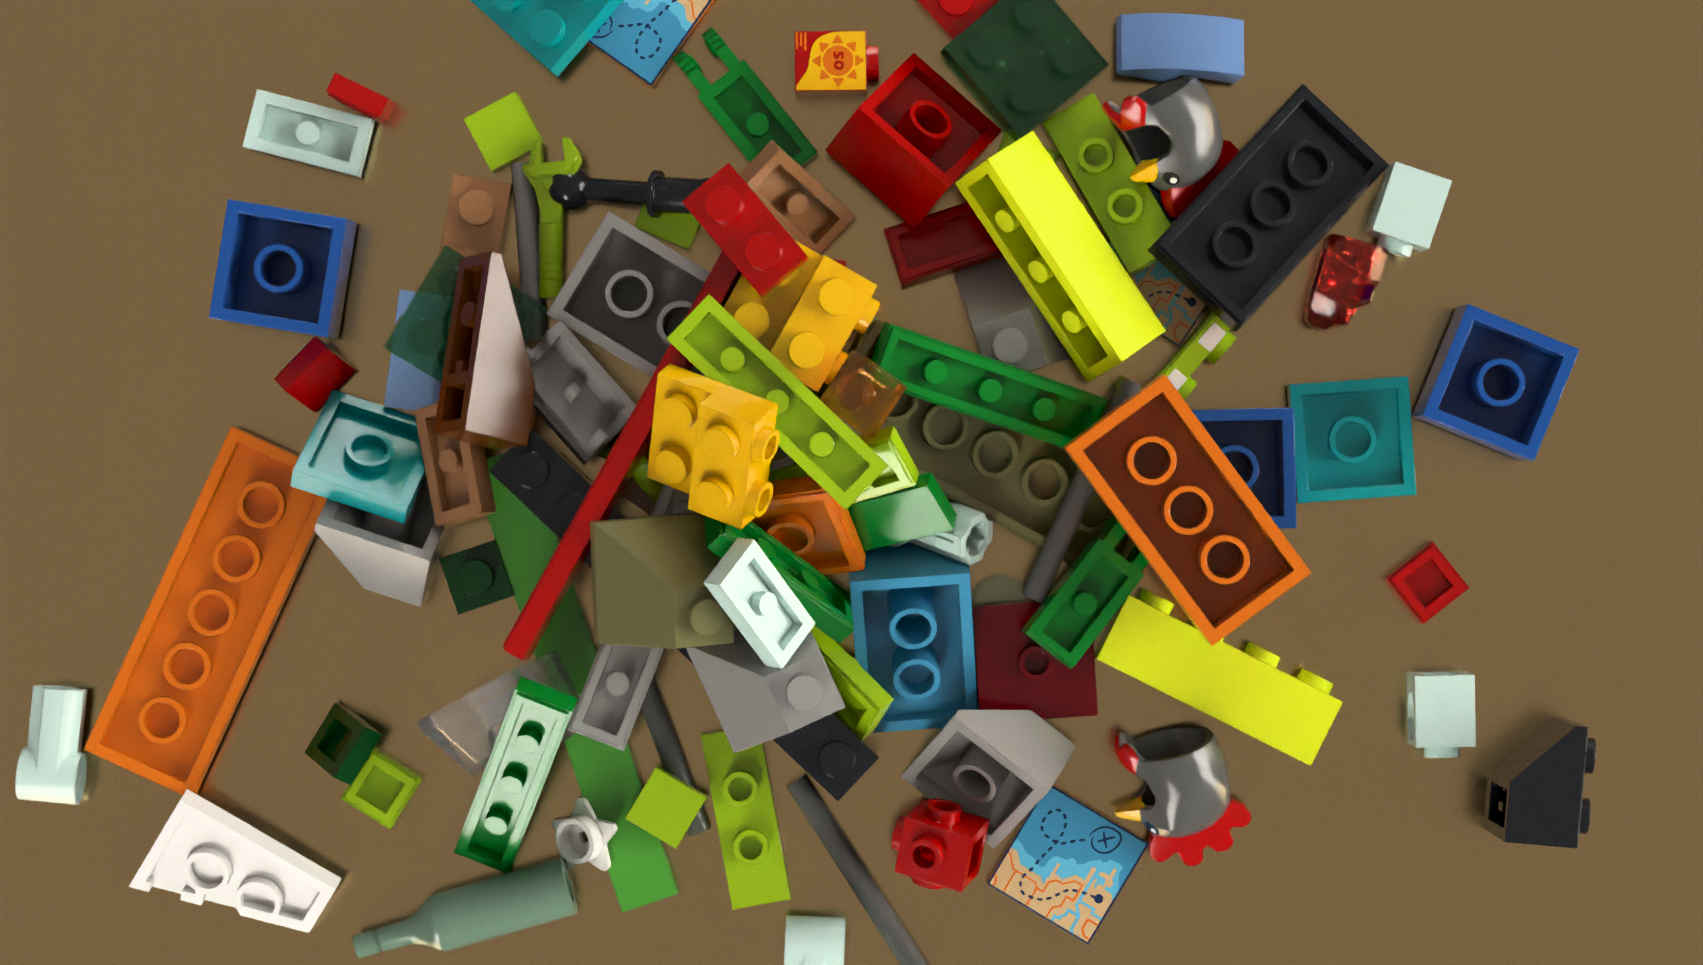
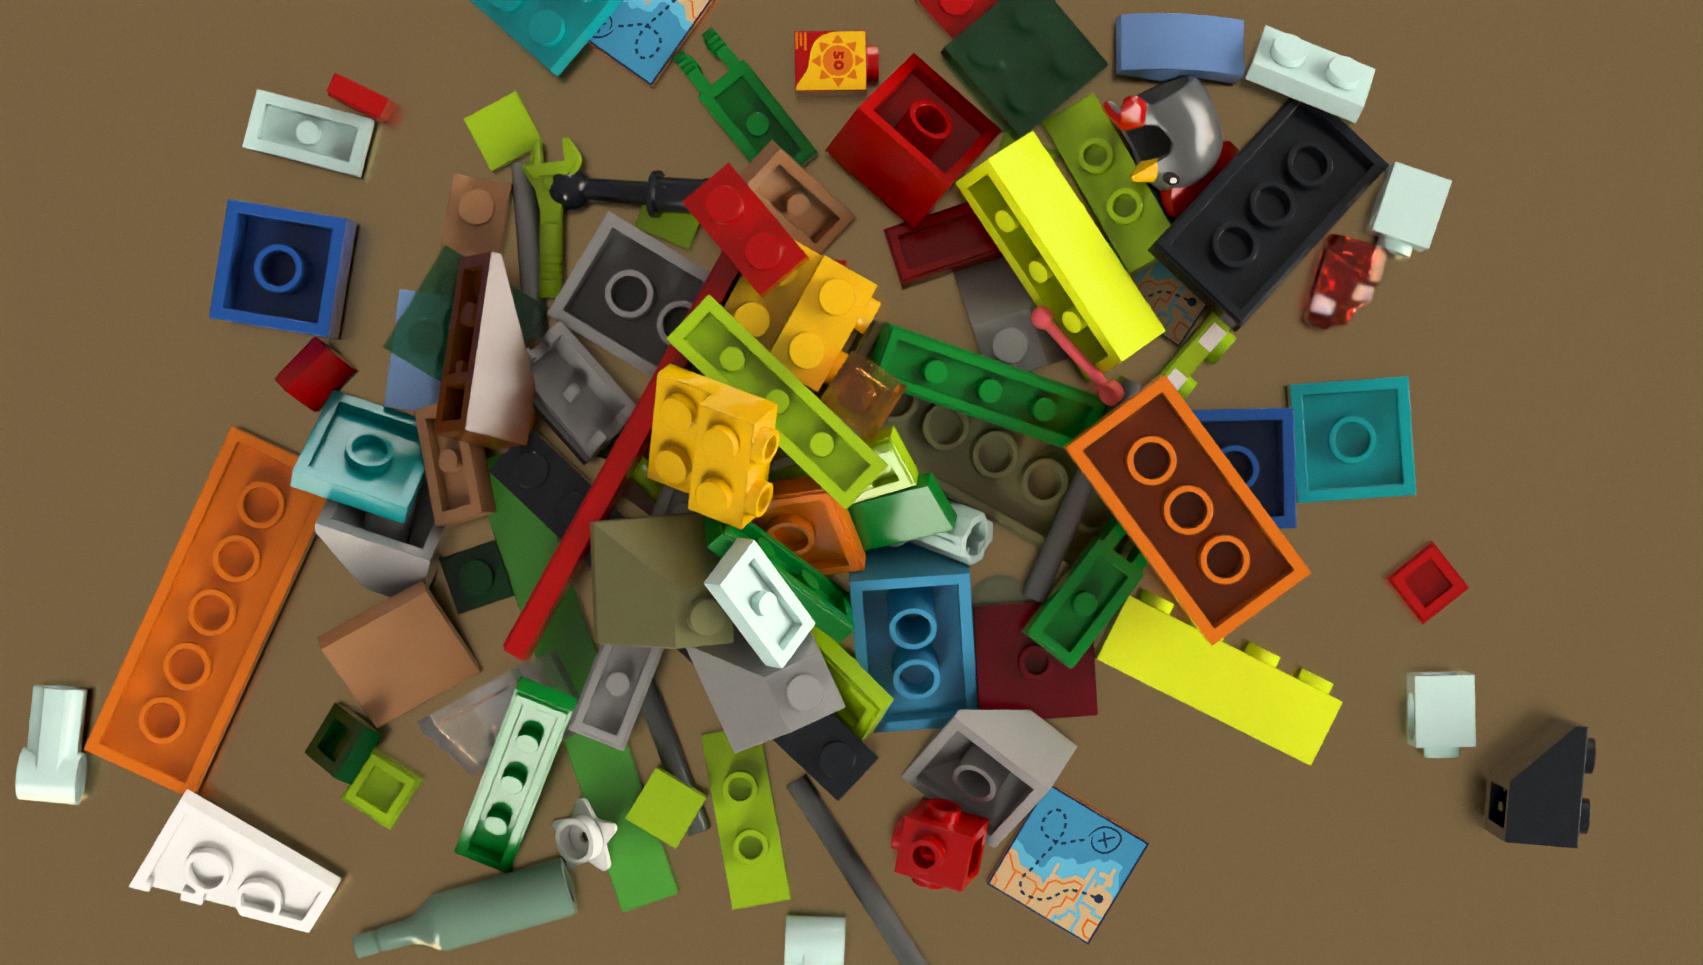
dark grey piece [1114,725,1251,866] -> none
blue brick [1412,304,1580,461] -> none
none -> medium nougat tile [317,580,480,728]
none -> coral hinge [1030,306,1125,406]
none -> light aqua plate [1245,25,1376,123]

